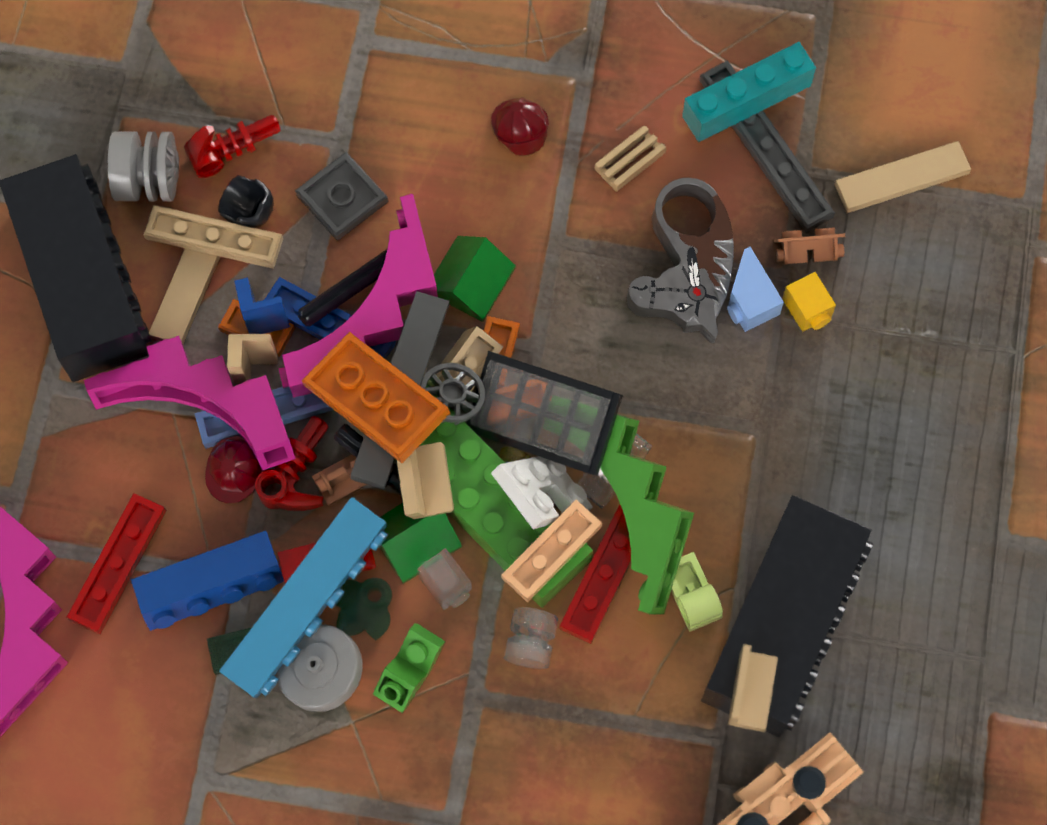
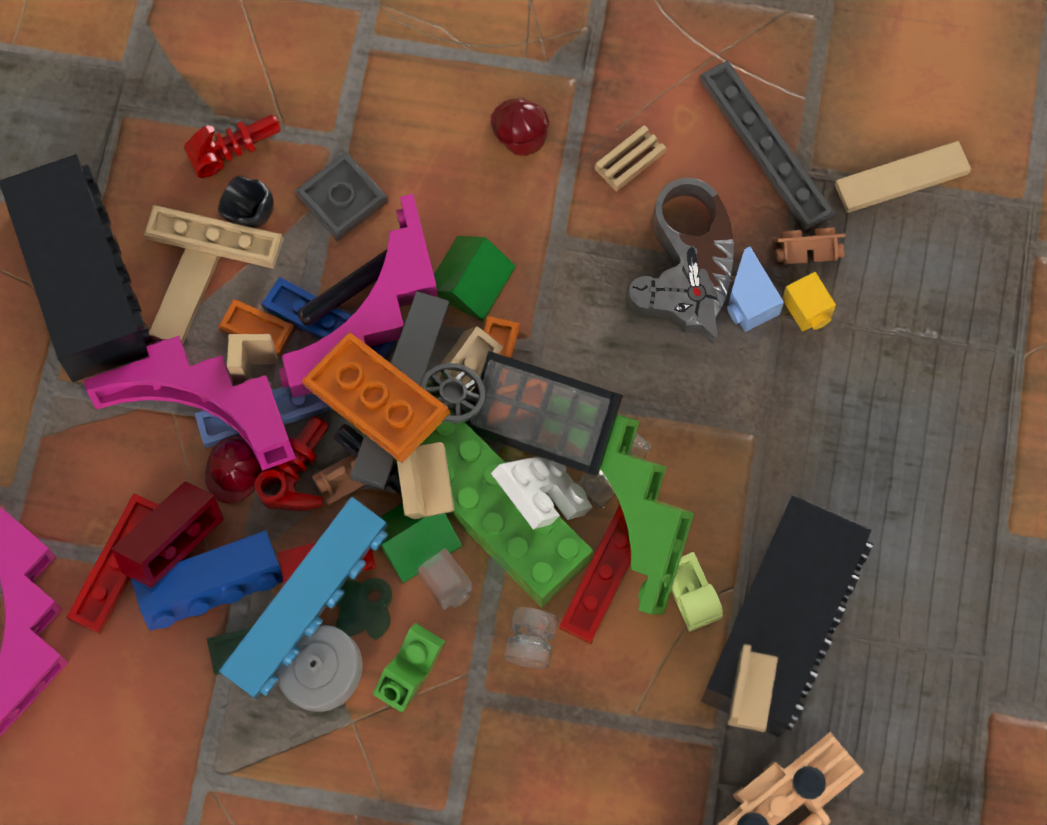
light grey wheel [108,132,179,201] -> none
blue panel [234,277,290,334] -> none
light nougat plate [501,499,602,603] -> none
teal brick [682,42,816,142] -> none
none -> dark red brick [112,481,224,588]

